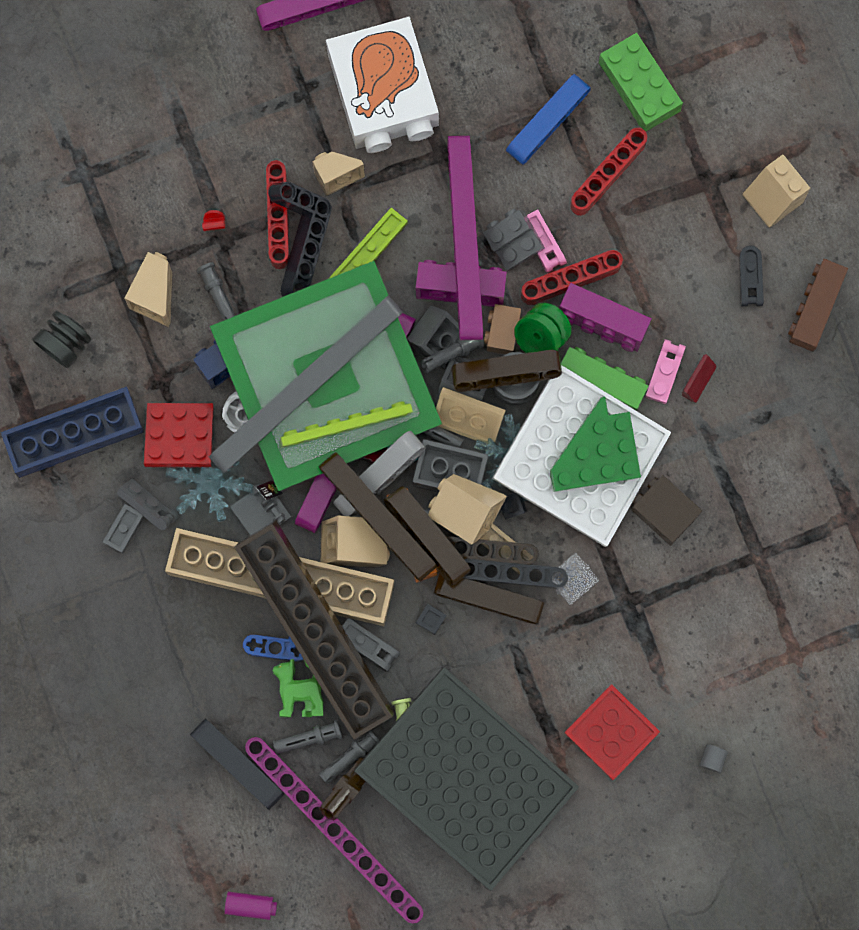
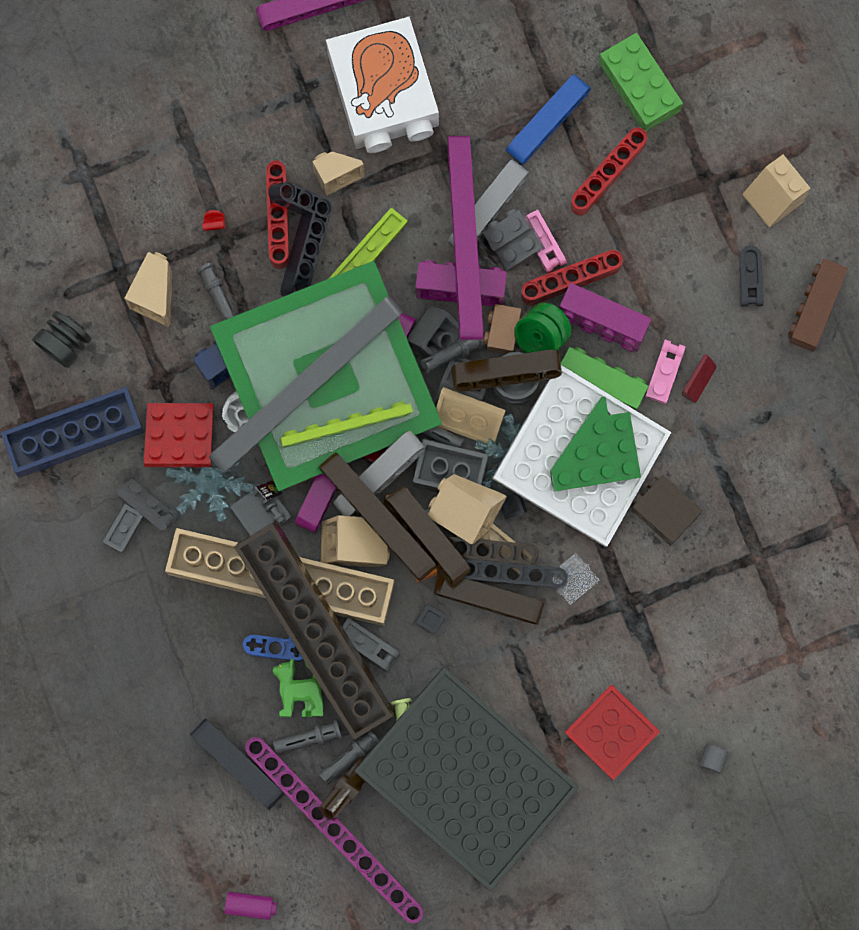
none -> light grey beam [448,159,530,245]

